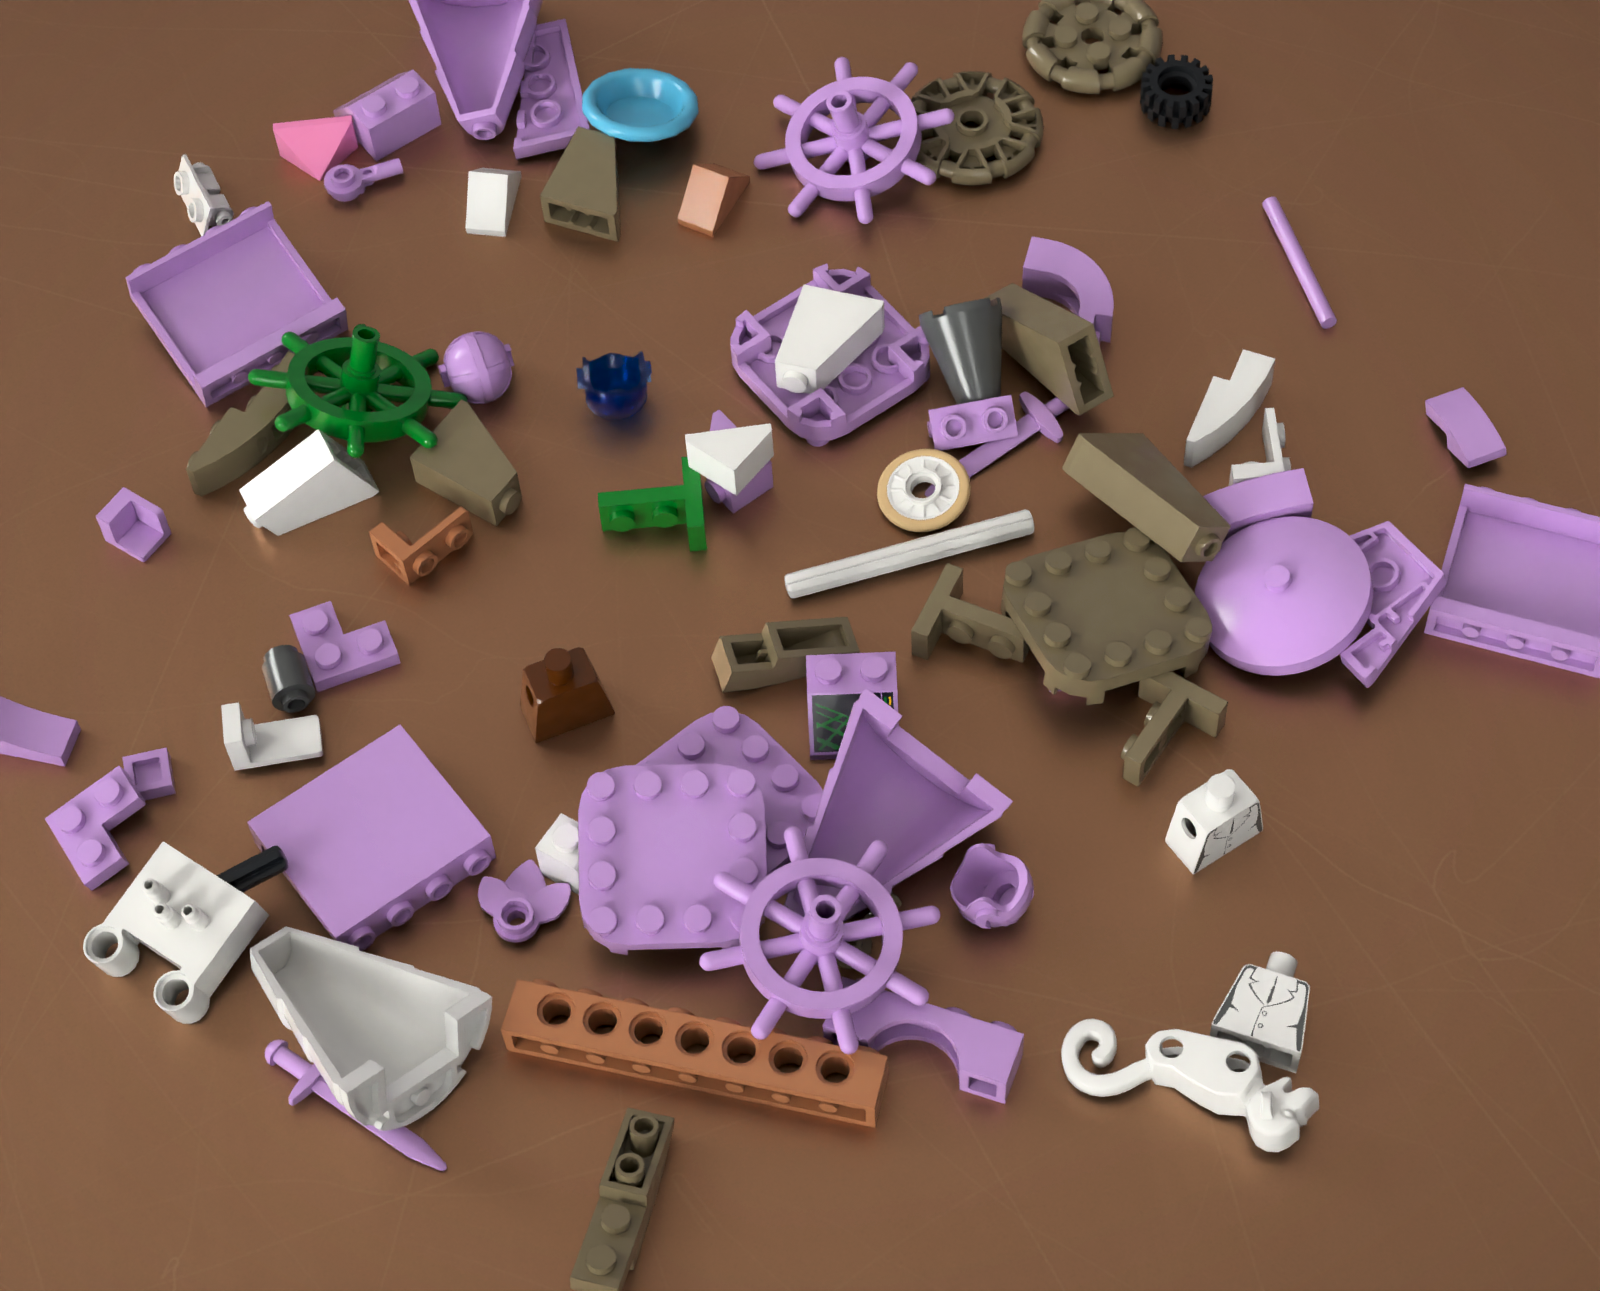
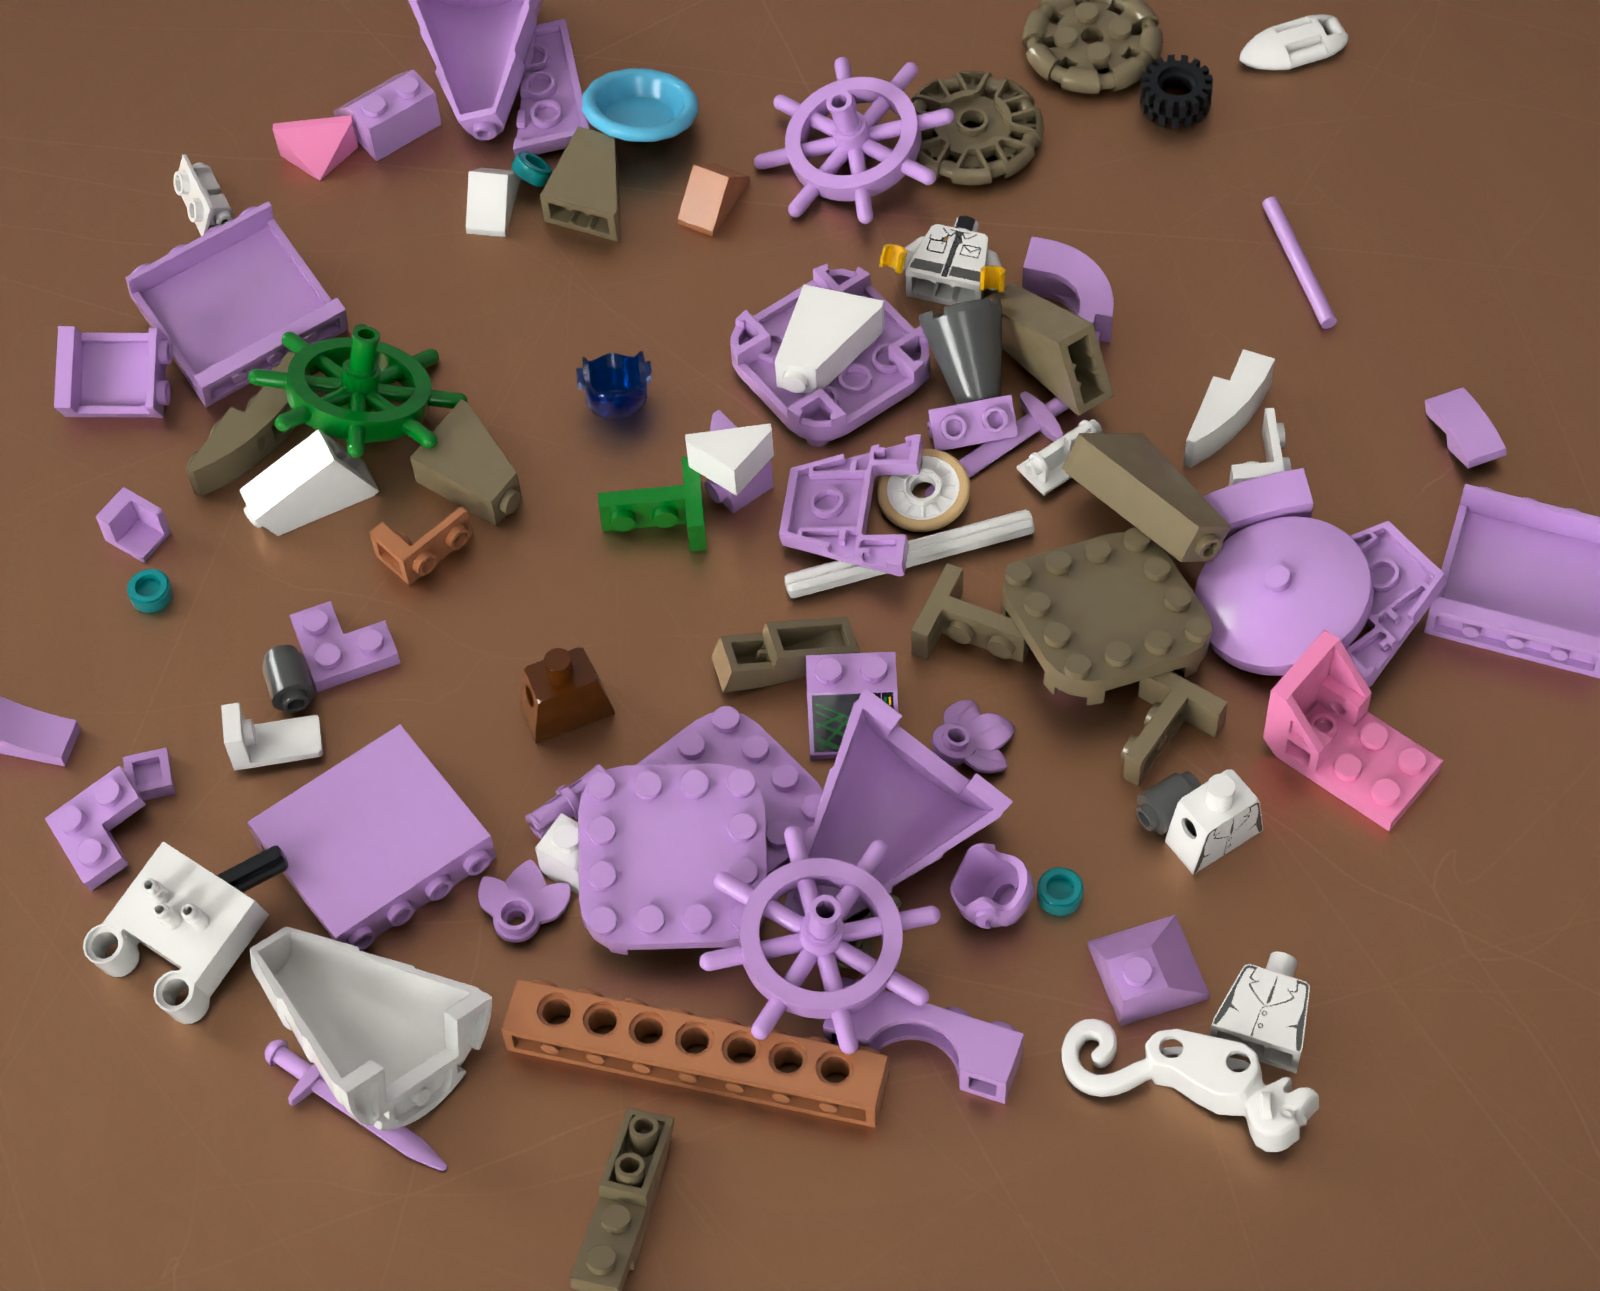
lavender plate [324,158,403,202] -> none
lavender cap [438,331,515,404] -> none
none -> lavender panel [54,326,173,418]
none -> teal tile [127,569,173,613]
none -> teal tile [511,151,552,187]
none -> lavender pin [525,764,605,840]
none -> lavender wing [779,434,923,576]
none -> white torso [879,216,1006,306]
none -> lavender plate [931,700,1015,773]
none -> white hinge [1017,419,1102,496]
none -> teal tile [1037,867,1084,916]
none -> lavender slope [1087,915,1210,1026]
none -> dark grey brick [1135,771,1201,835]
none -> white piece [1239,14,1349,70]
none -> bright pink bracket [1263,630,1444,831]

